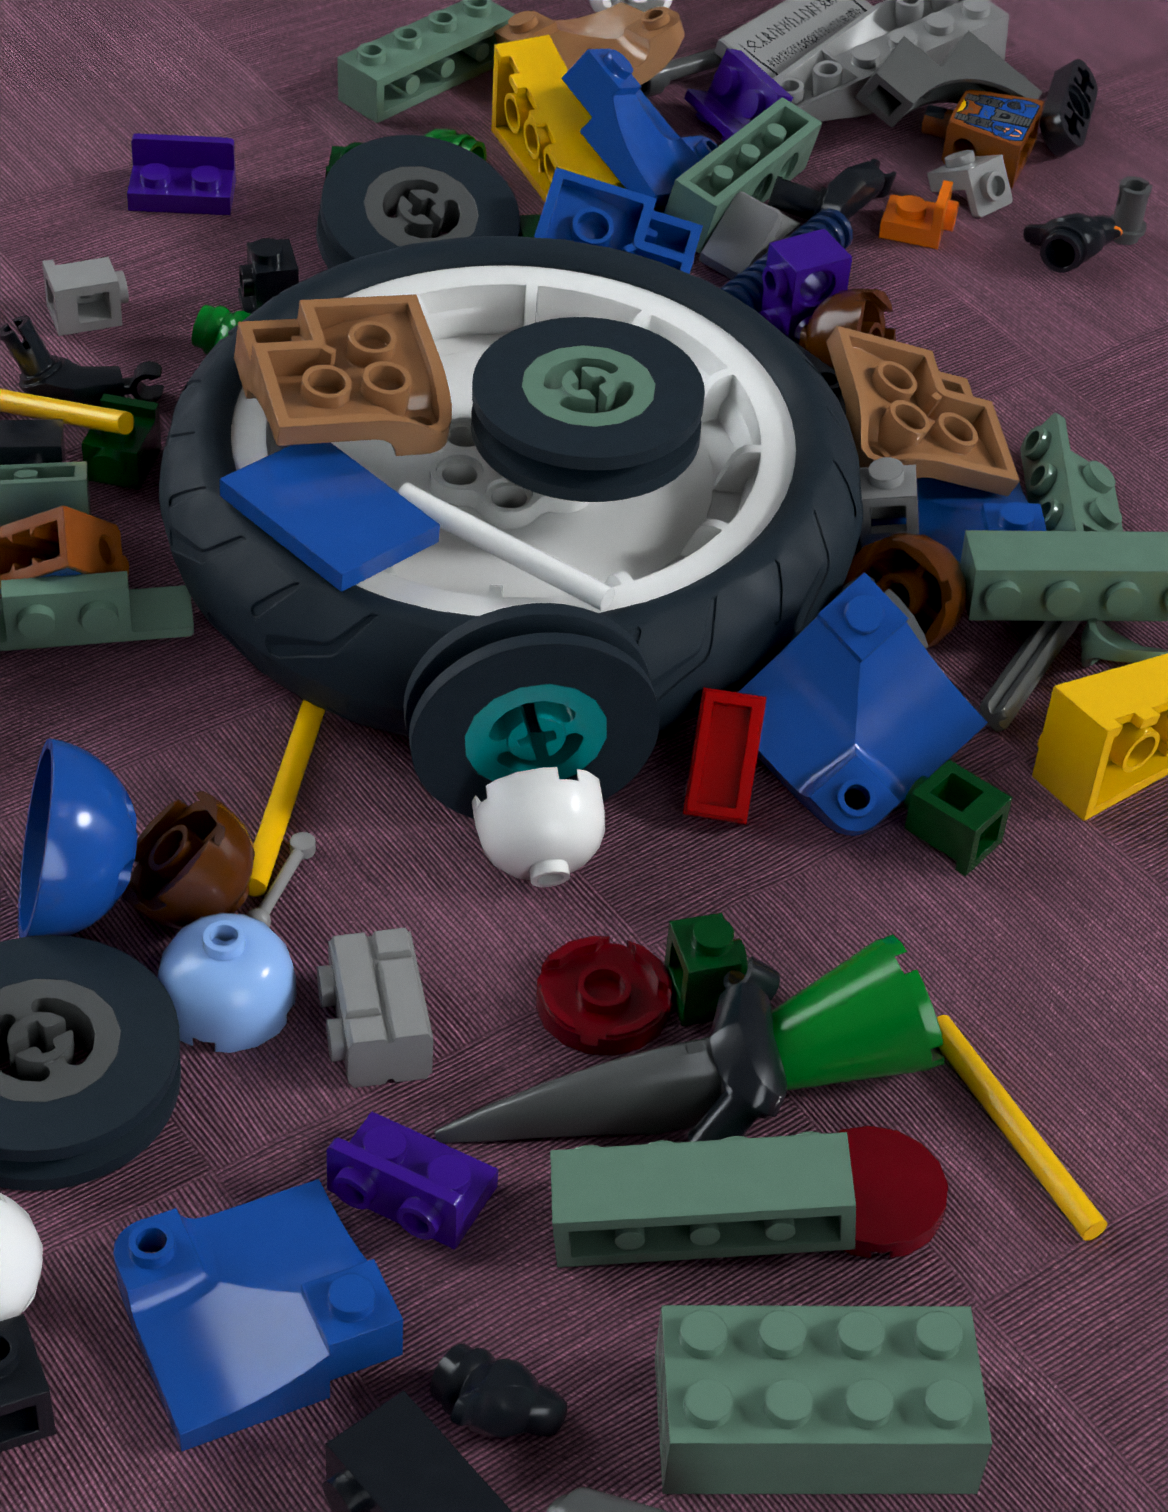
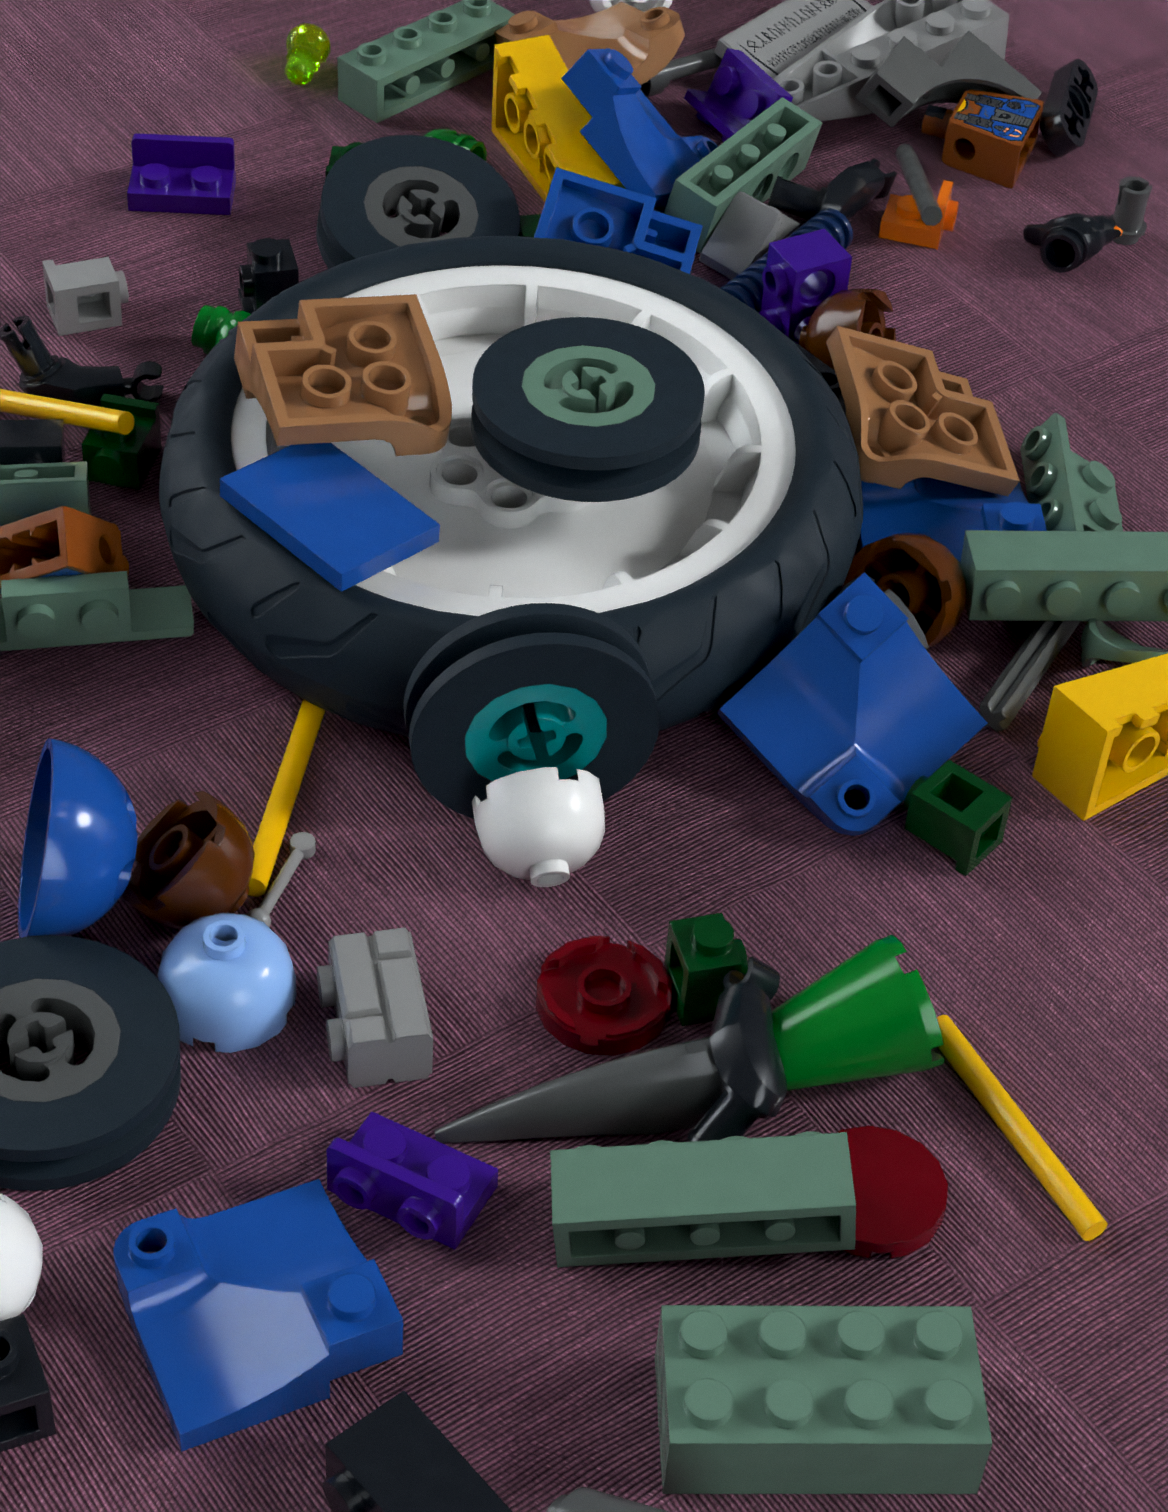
white bar [397,483,615,611] -> none
black animal [430,1343,568,1439] -> none
red tile [683,687,767,825] -> none
light grey brick [860,457,919,549] -> none
light grey bracket [927,150,1013,218] -> none
none -> clear neon green piece [285,23,331,85]
none -> dark grey bar [896,144,942,226]

